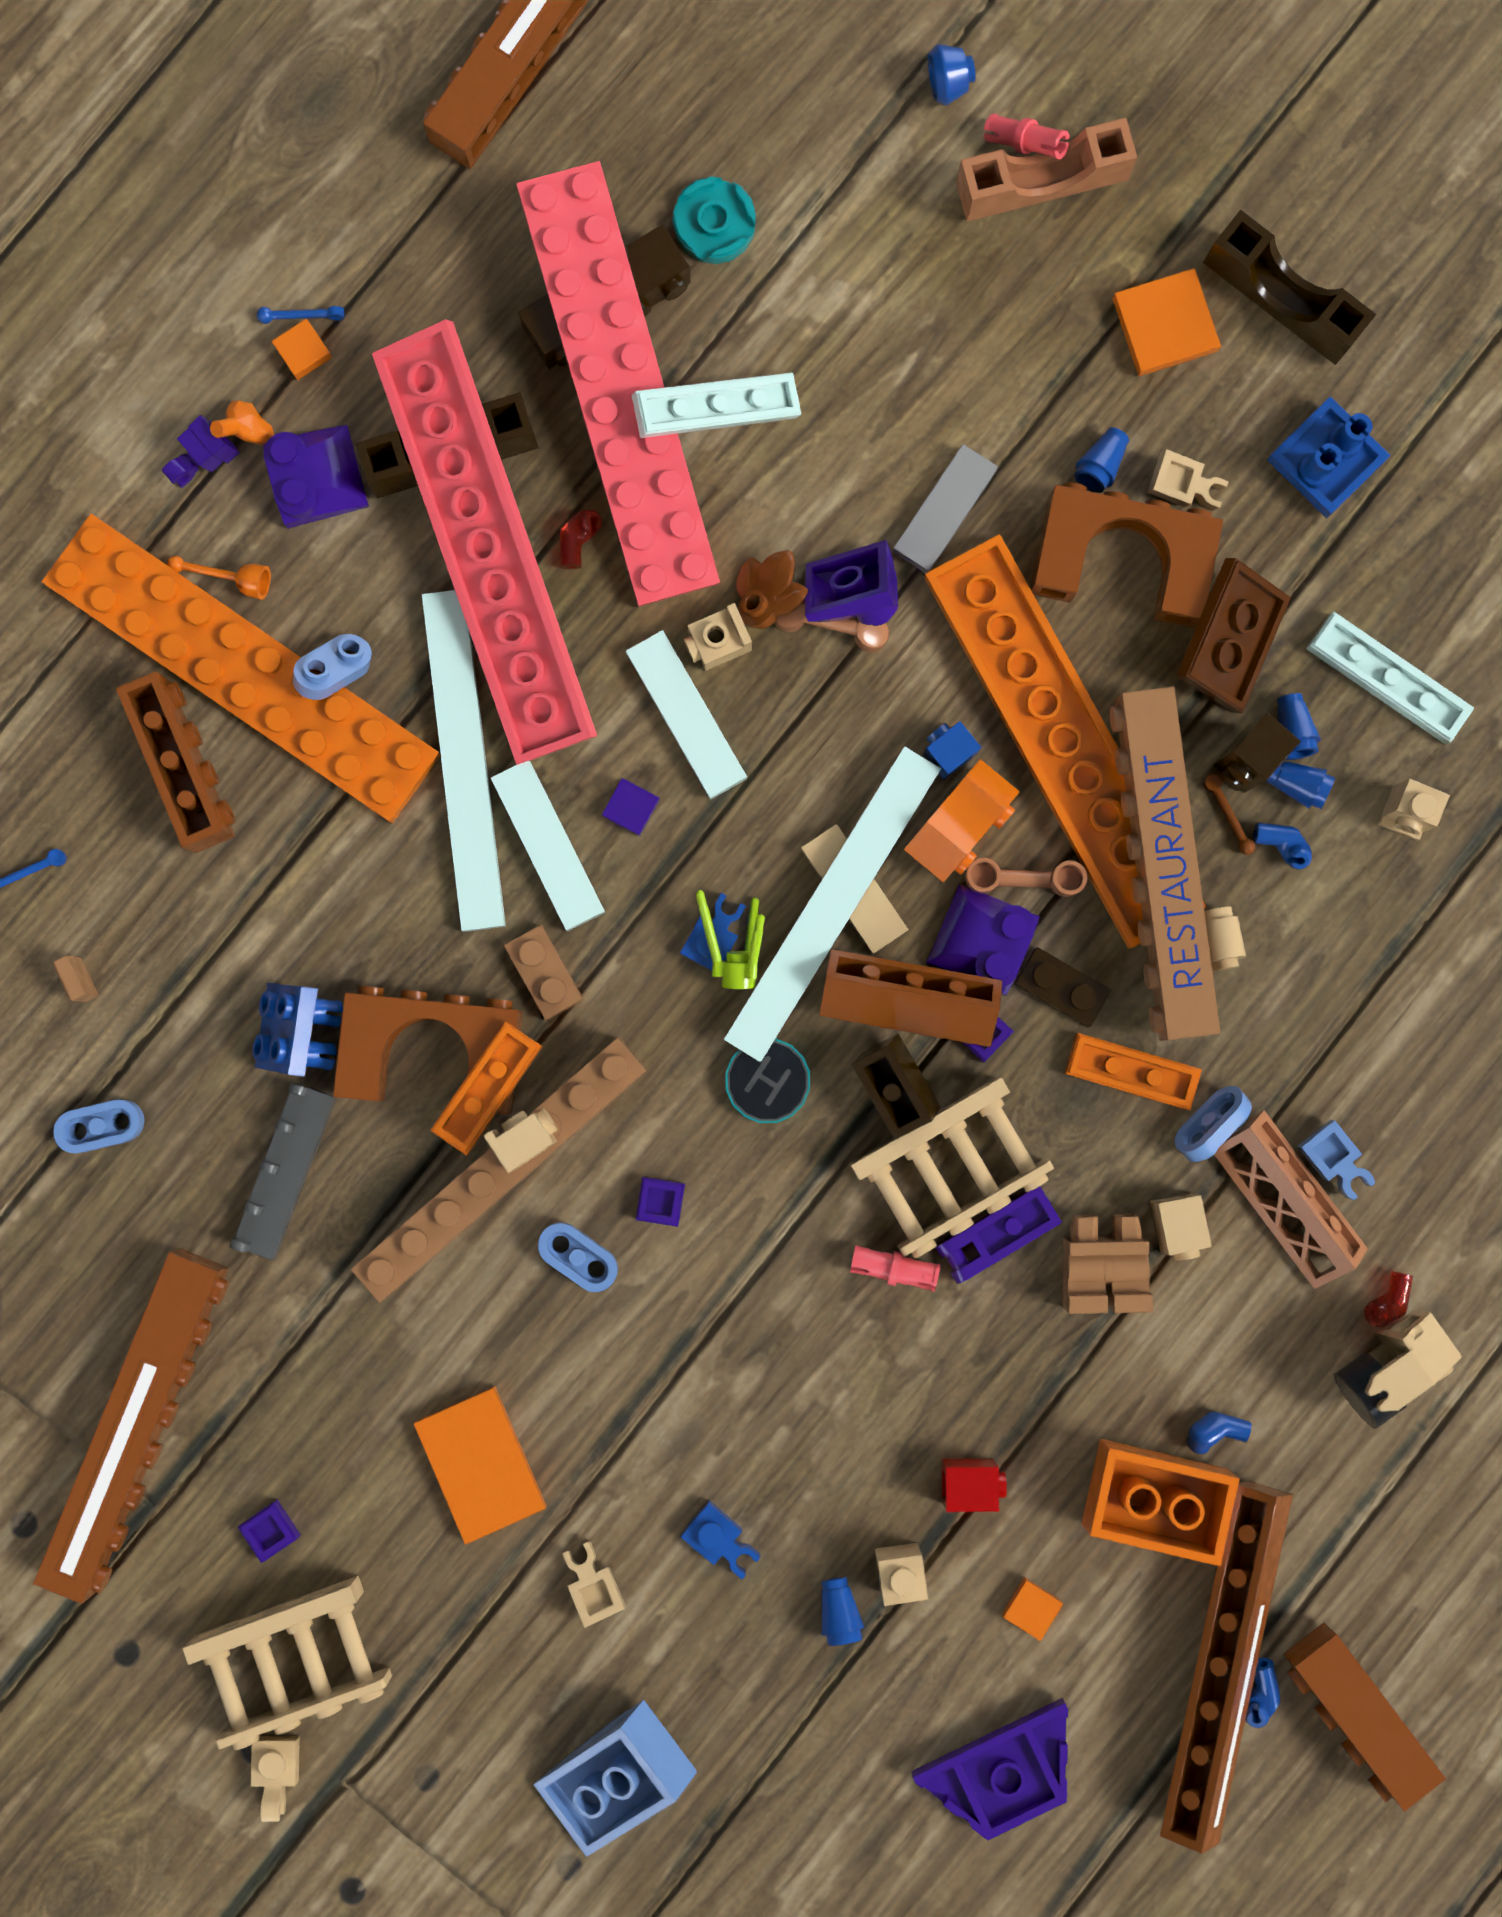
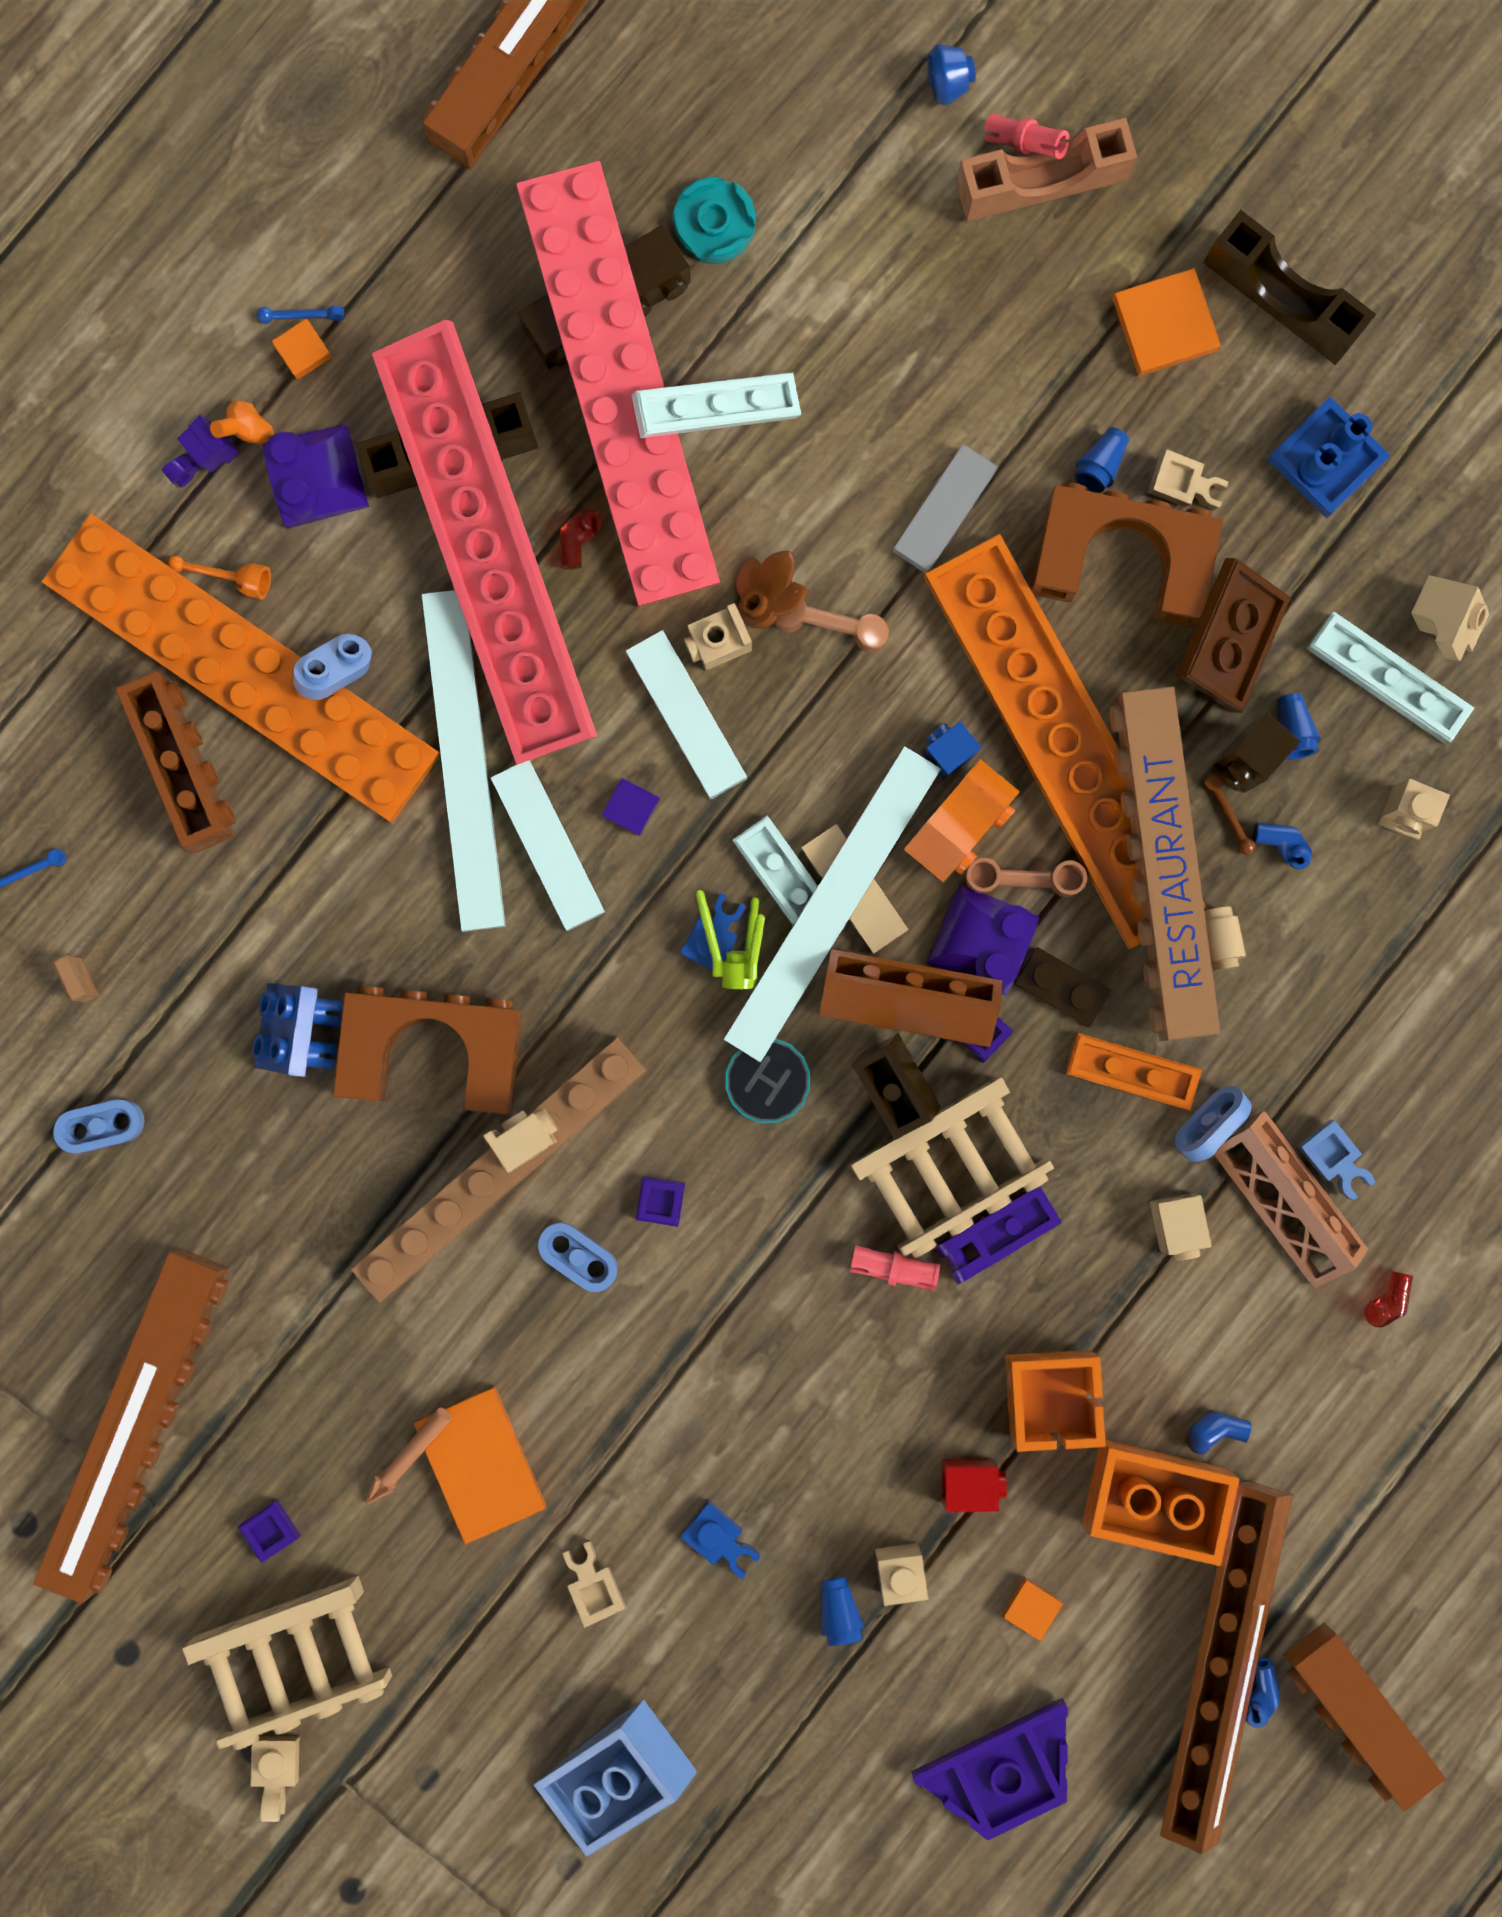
dark grey hinge [229,1082,337,1260] -> none
orange tile [430,1021,543,1155] -> none
medium nougat plate [504,925,584,1021] -> none
dark purple slope [805,540,898,626] -> none
medium nougat hips [1062,1214,1154,1314] -> none
blue cone [1267,761,1335,809] -> none
tan piece [1333,1310,1462,1429] -> none
none -> nougat piece [366,1408,452,1504]
none -> light aqua tile [733,815,818,926]
none -> orange piece [1005,1350,1106,1452]
none -> tan brick [1411,575,1489,662]

